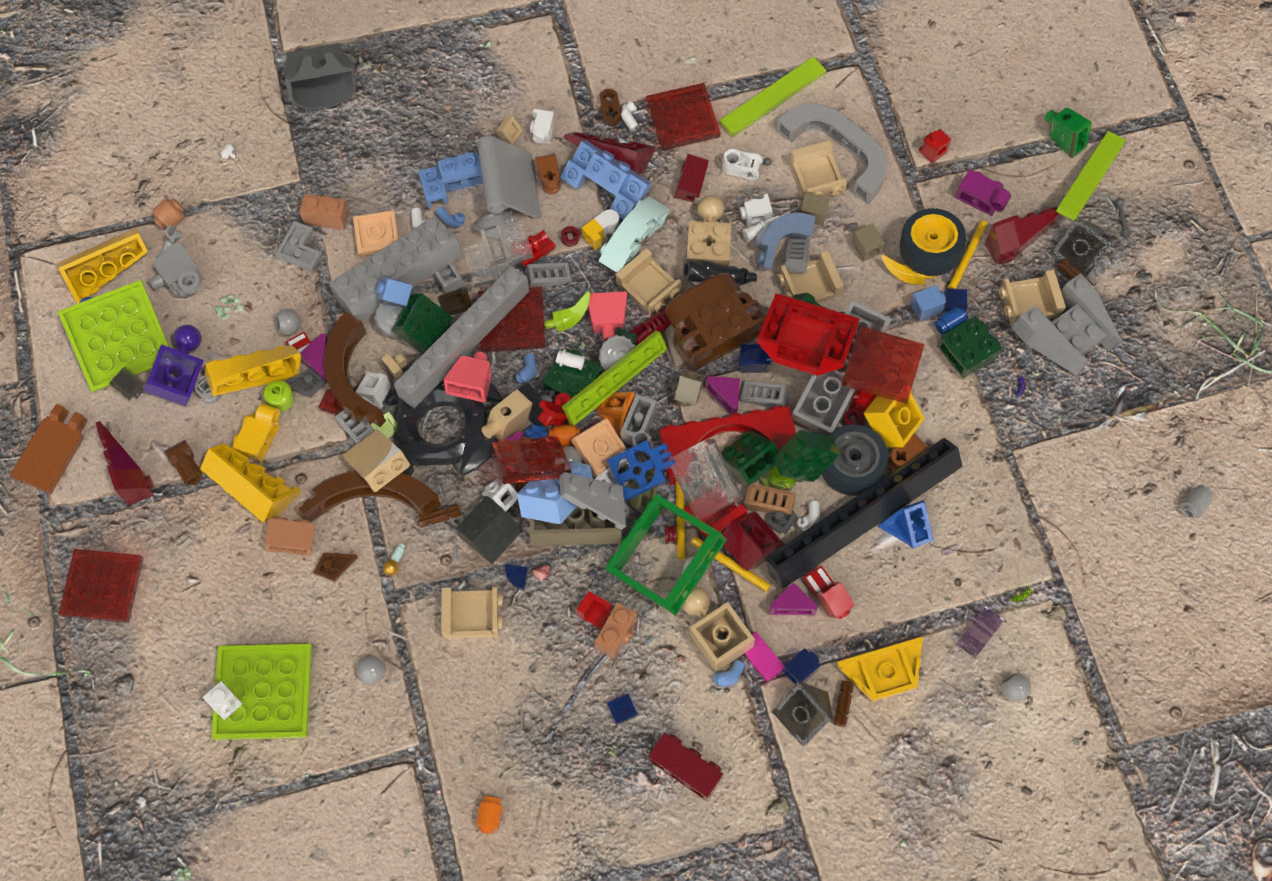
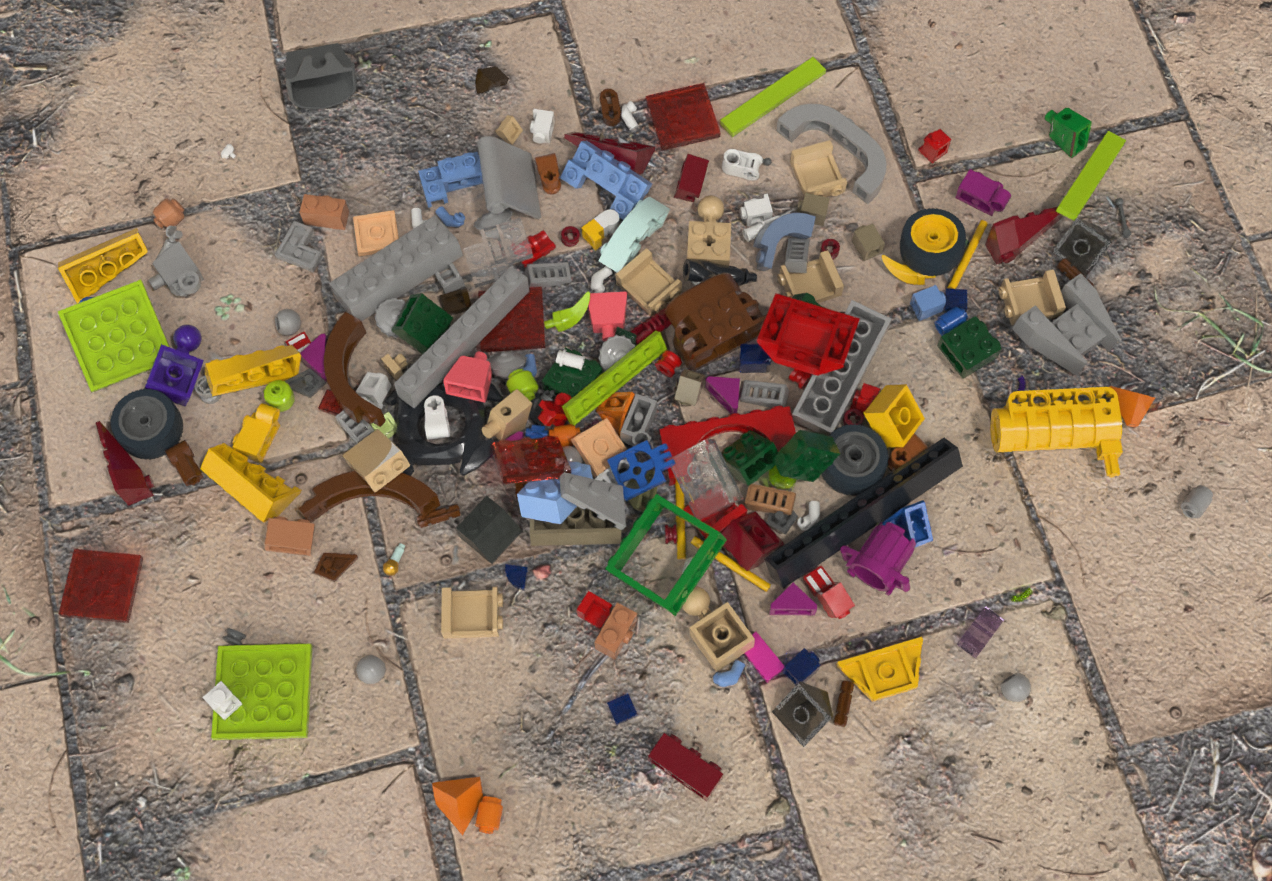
dark orange tile [10,403,88,494] -> none
clear smoke brick [109,366,146,401] -> none
medium blue brick [376,276,412,306] -> none
white brick [482,478,518,512] -> none
clear red plate [842,326,925,404] -> none
none -> wheel [110,389,183,460]
none -> dark grey bush [222,628,246,645]
none -> white piece [424,396,450,440]
none -> orange slope [432,777,483,836]
none -> dark brown tile [475,66,509,94]
none -> light grey piece [486,350,527,379]
none -> lime head [506,369,539,401]
none -> white arm [590,266,613,293]
none -> red wheel [655,350,682,377]
none -> red wheel [788,369,813,390]
none -> dark red bush [820,238,840,260]
none -> magenta container [840,522,916,596]
none -> yellow piece [990,387,1123,478]
none -> orange slope [1109,386,1155,428]

